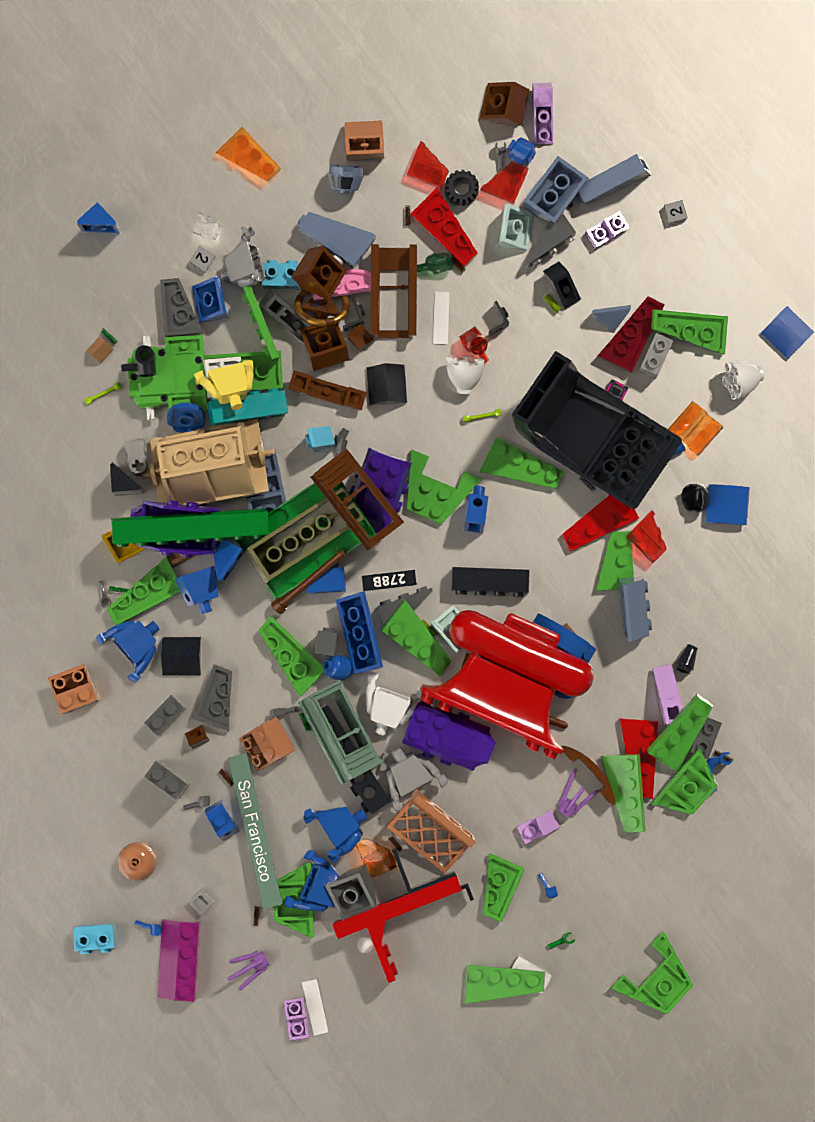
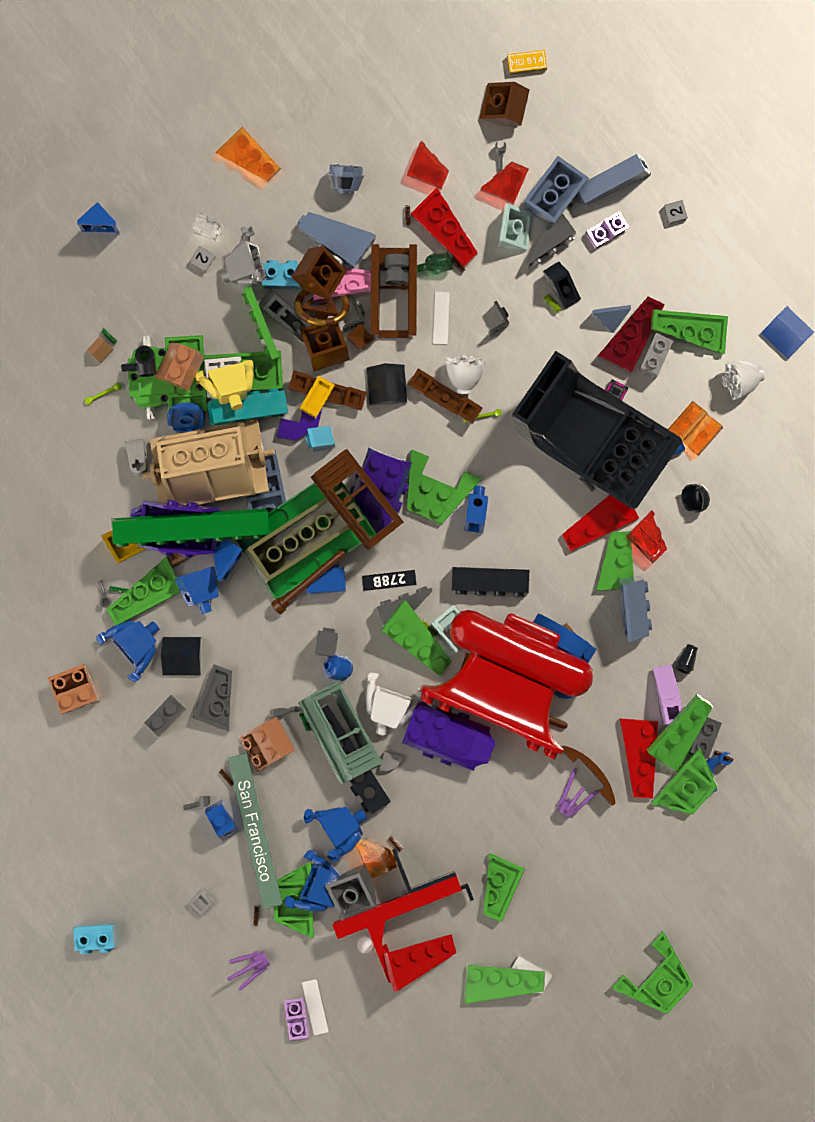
black slope [110,462,145,496] -> none
nougat cylinder [118,842,157,881] -> none
blue hand [135,920,161,936] -> none
dark grey brick [144,761,191,800] -> none
magenta slope [157,919,201,1002] -> none
dark grey wing [160,278,203,337] -> none
reddish brown slope [185,725,210,749] -> none
blue slope [192,276,228,323] -> none
bright green wing [258,616,325,697] -> none
dark grey bar [335,428,349,455] -> none
blue slope [336,591,383,675] -> none
nougat slope [345,120,384,160] -> none
light grey torso [386,747,448,811] -> none
nougat fence [386,789,476,874] -> none
black tyre [445,169,479,206] -> none
clear red piece [459,326,489,363] -> none
bright green wing [479,438,565,489] -> none
blue head [507,137,536,166] -> none
lavender slope [517,810,560,844] -> none
lavender slope [532,82,554,144] -> none
blue hand [538,873,558,898] -> none
green hand [548,932,575,949] -> none
bright green wing [601,754,646,832] -> none
blue slope [706,484,750,525] -> none
none -> nougat slope [155,343,204,391]
none -> dark purple tile [277,409,322,442]
none -> yellow tile [299,375,335,418]
none -> red wing [383,934,457,992]
none -> dark grey wheel [385,254,409,285]
none -> reddish brown slope [408,368,483,424]
none -> yellow tile [507,50,547,74]

